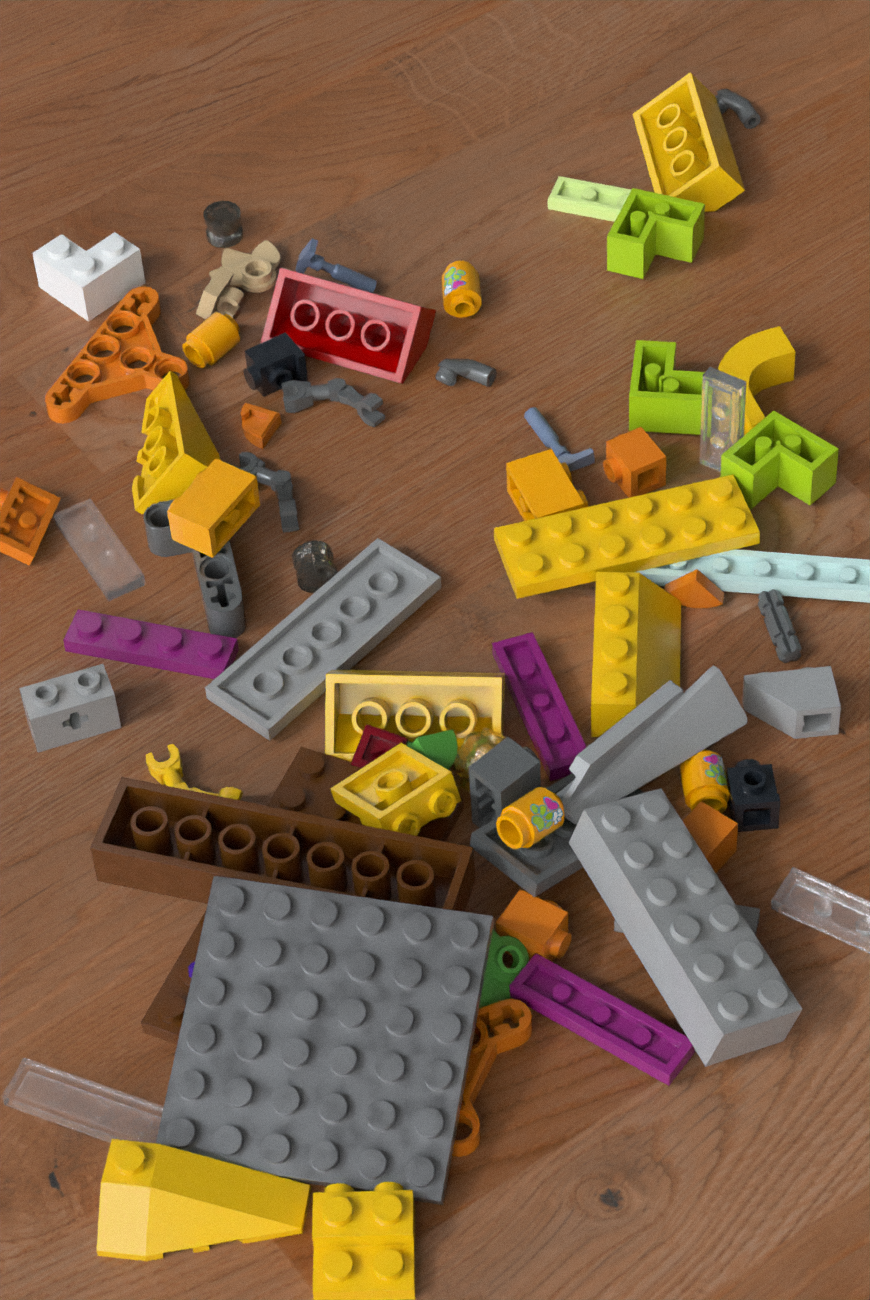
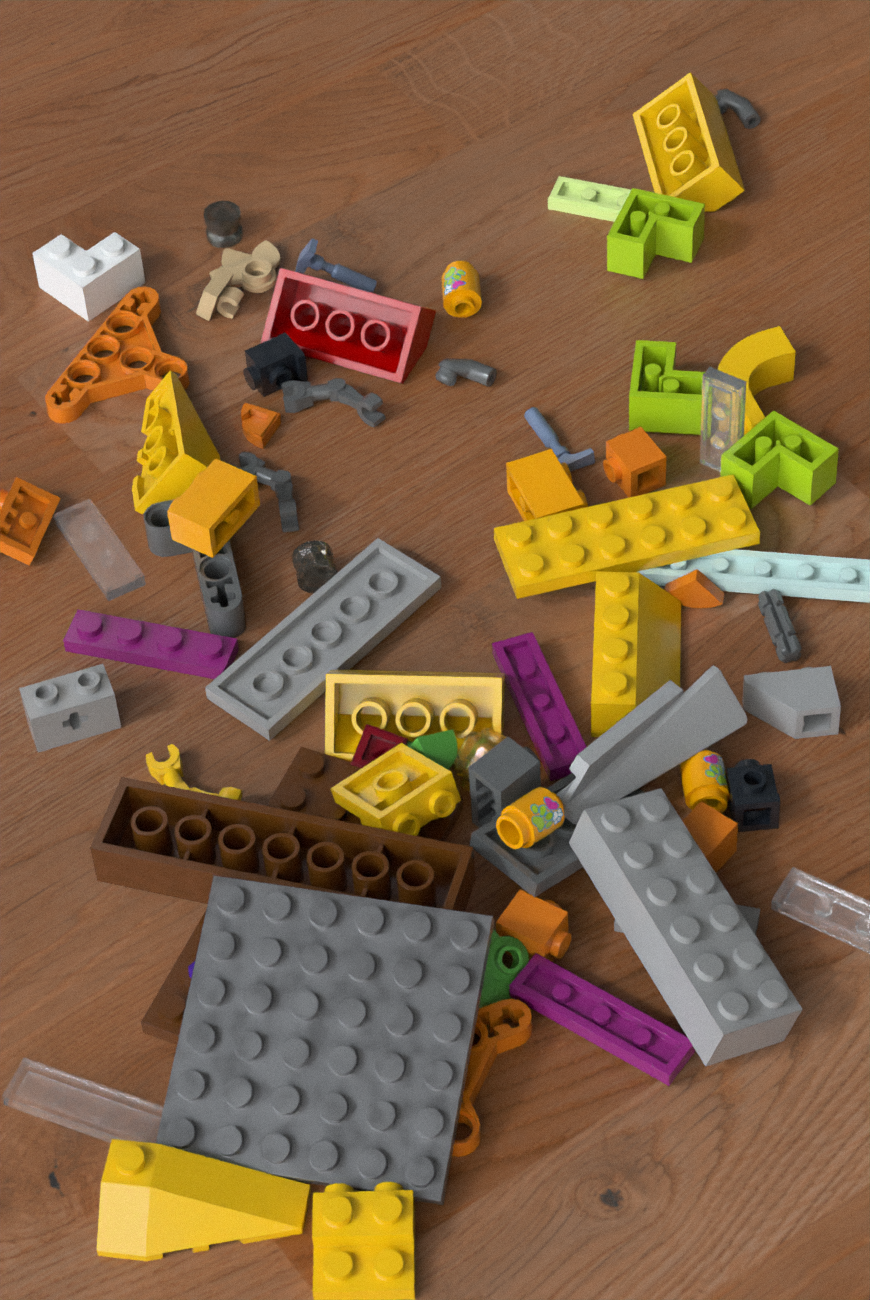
light orange brick [182,312,240,368] -> none

